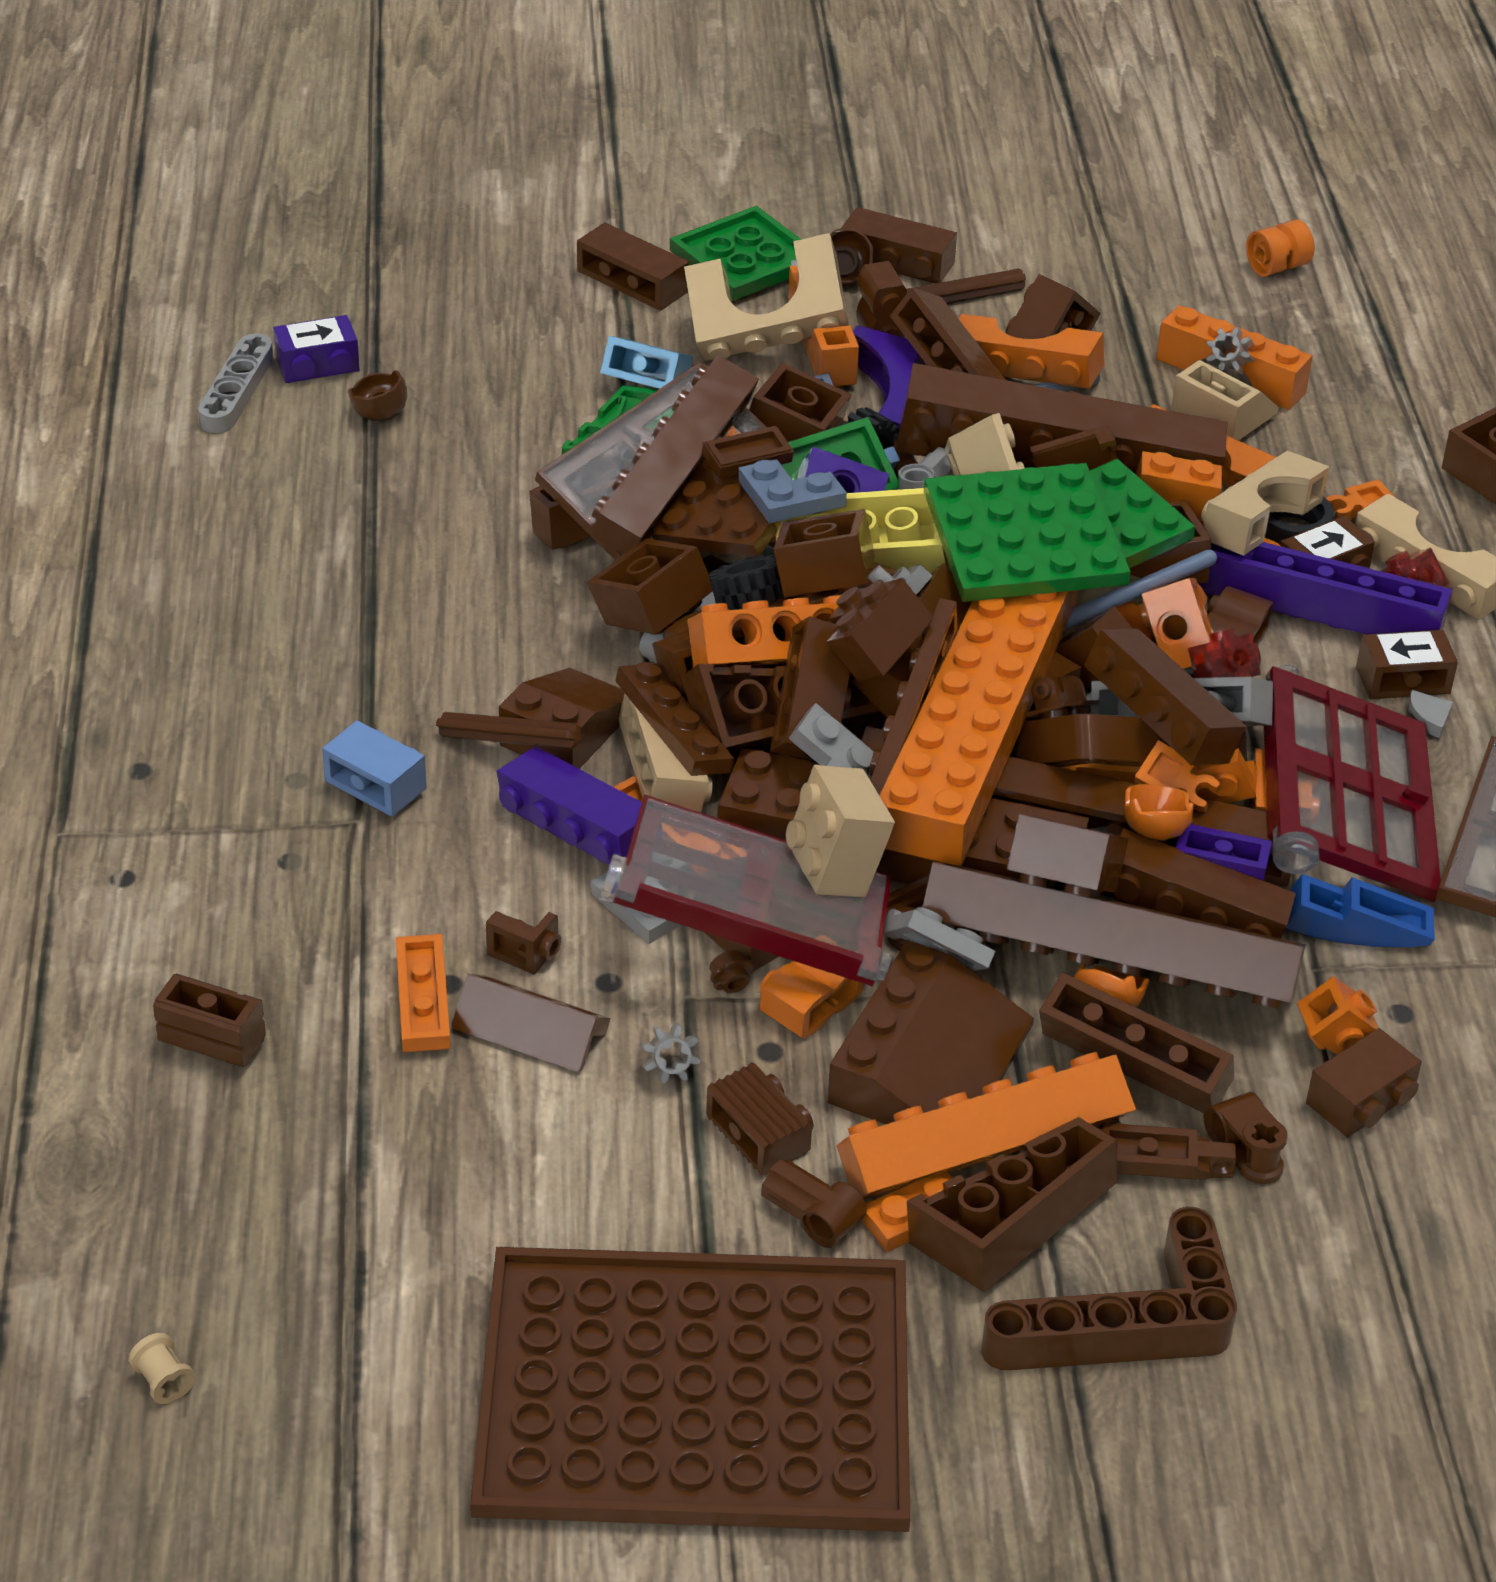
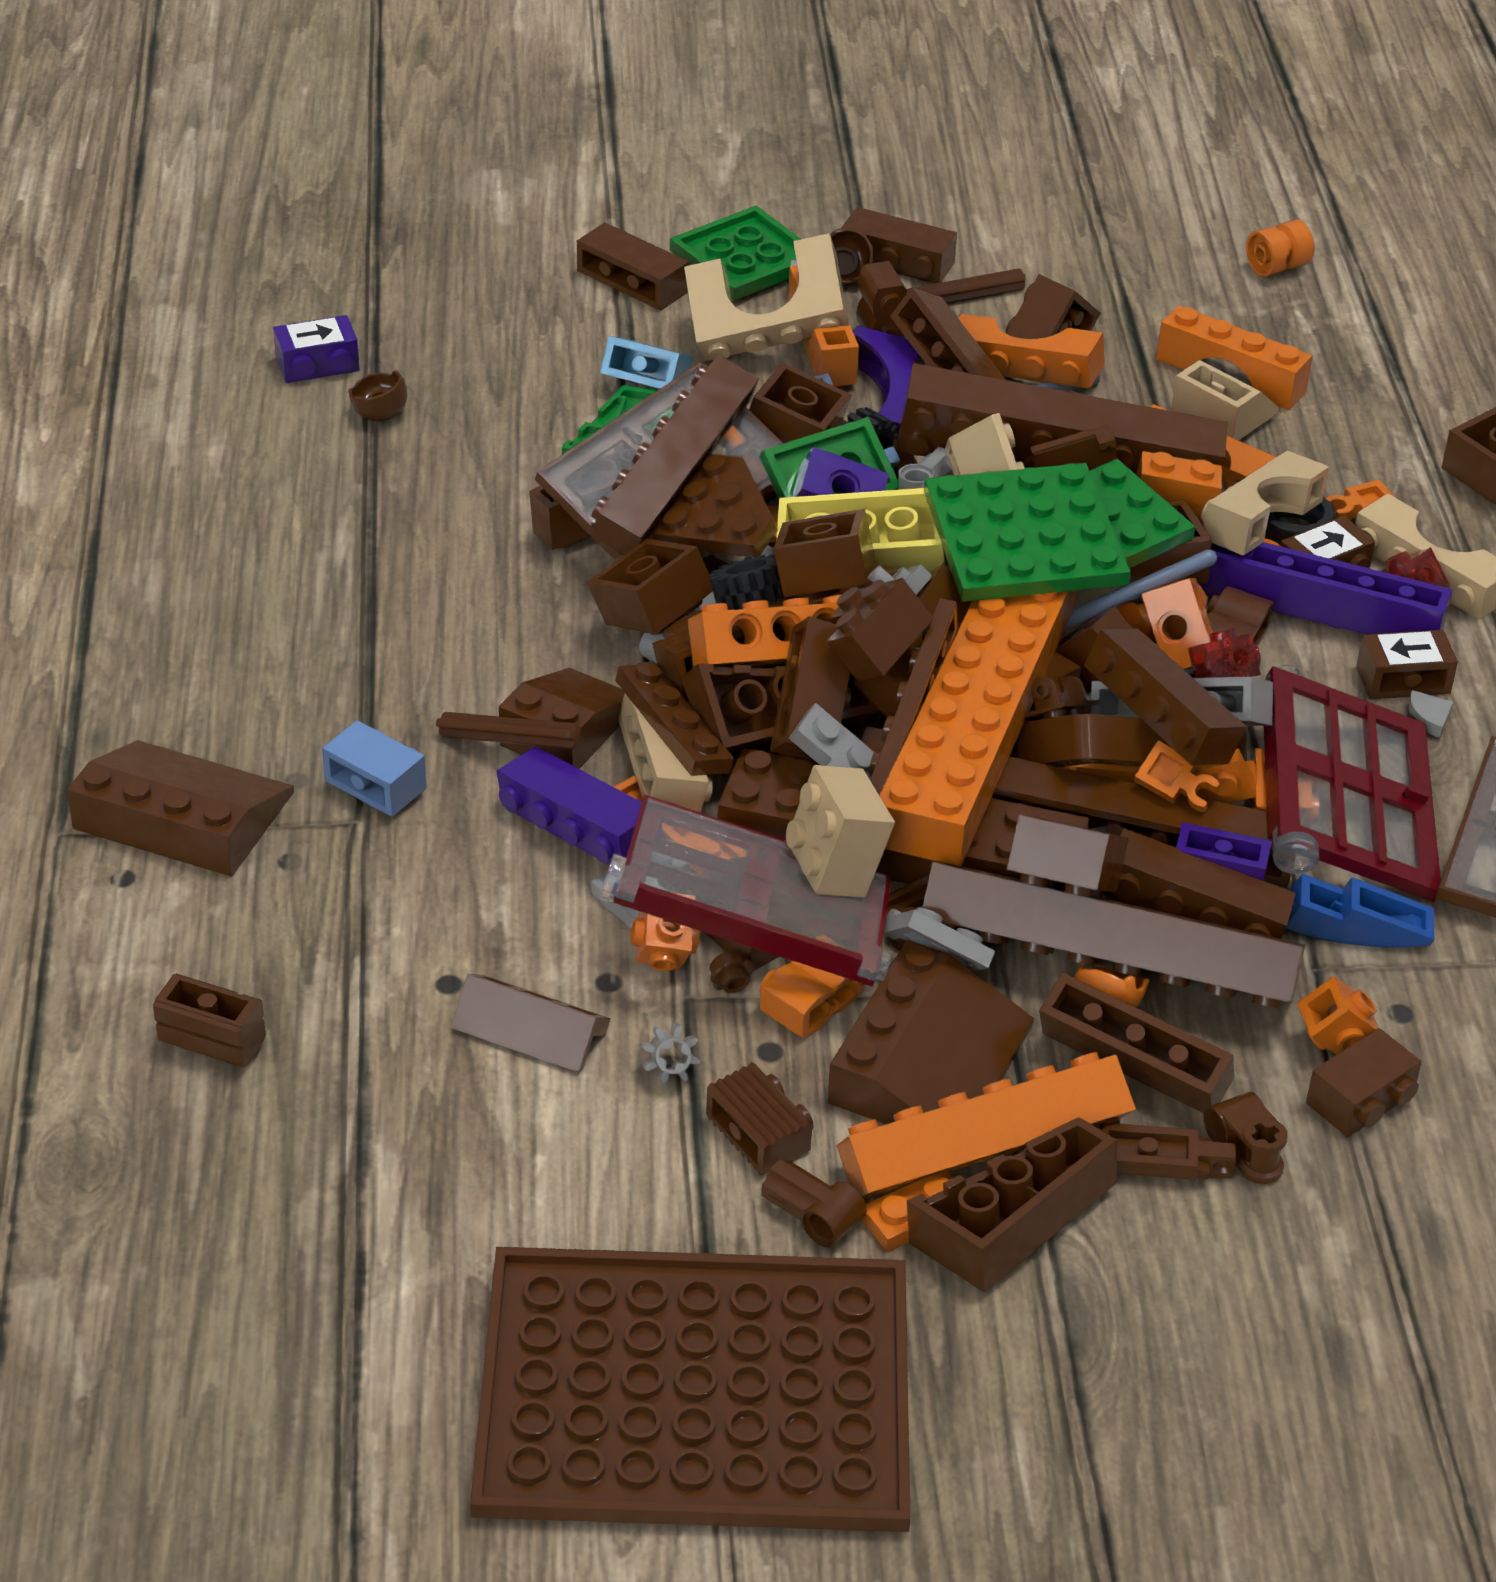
tan bush [128,1333,195,1404] -> none
light grey beam [198,333,274,433] -> none
orange plate [396,934,451,1052] -> none
reddish brown bracket [486,911,561,975] -> none
reddish brown tile [702,426,794,479] -> none
sand blue plate [739,459,847,523] -> none
reddish brown beam [981,1206,1237,1370] -> none
orange hair [1124,784,1194,841] -> none
light grey gear [1206,327,1255,374] -> none
none -> reddish brown slope [67,740,294,877]
none -> orange brick [630,911,700,971]

